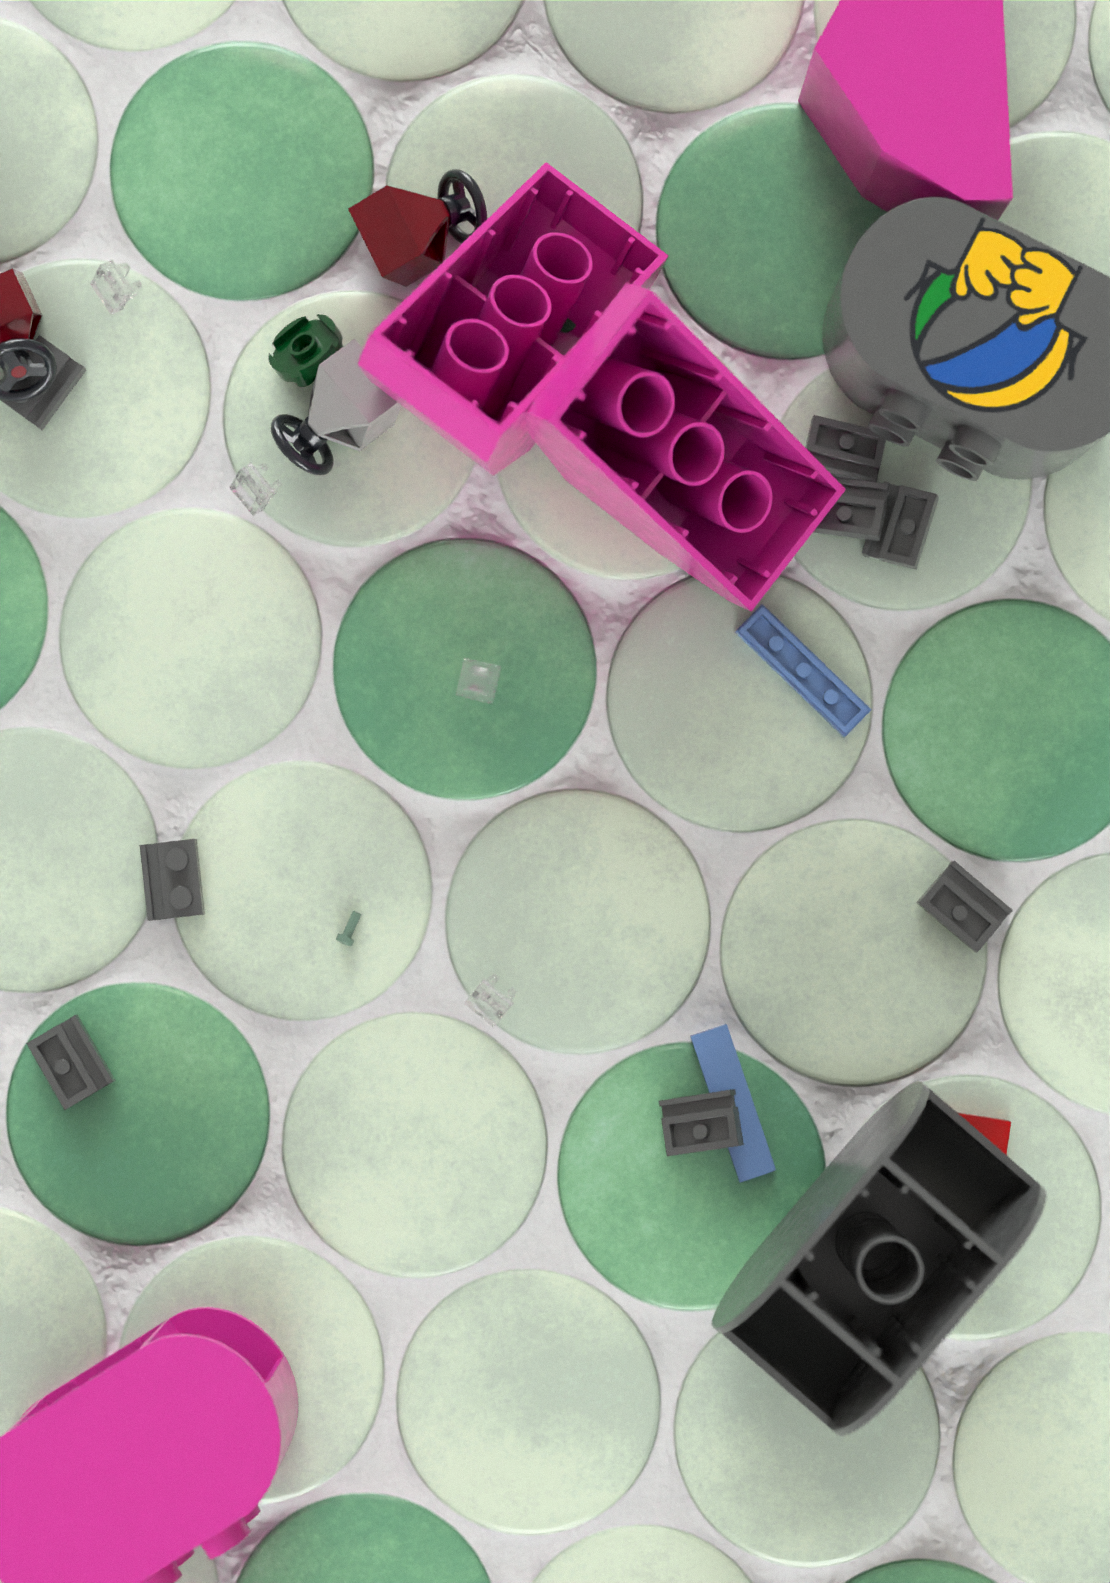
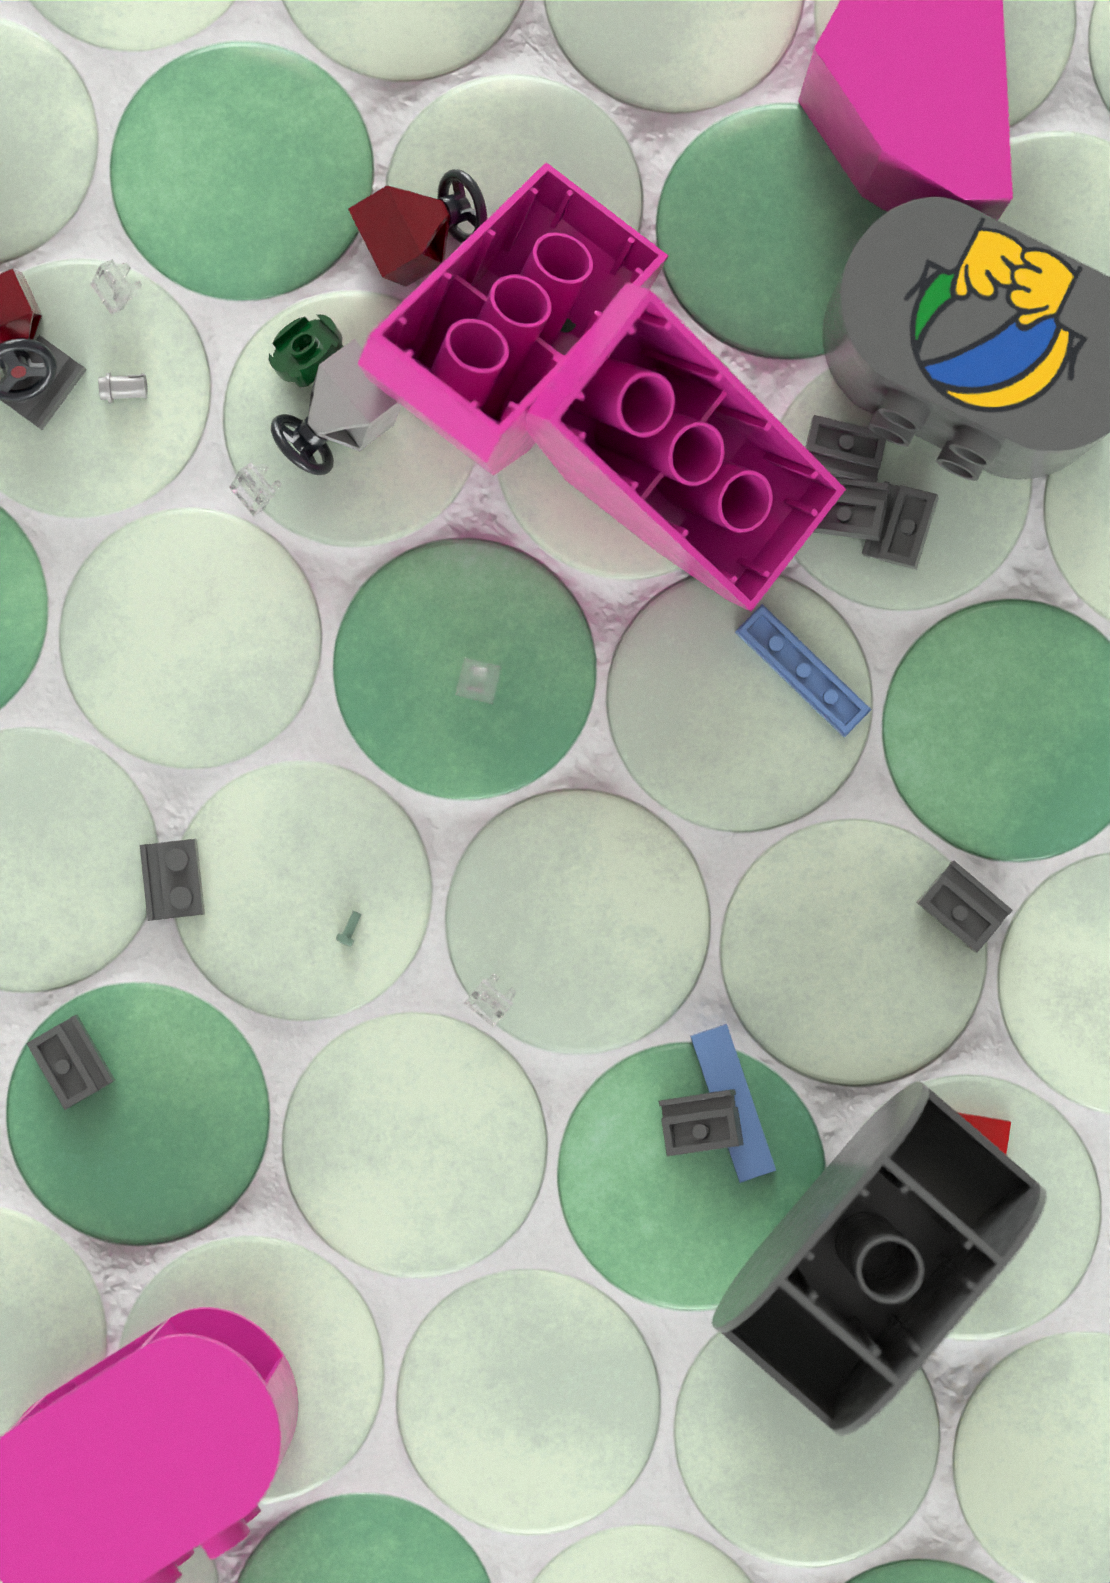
none -> light grey pin [98,373,148,403]

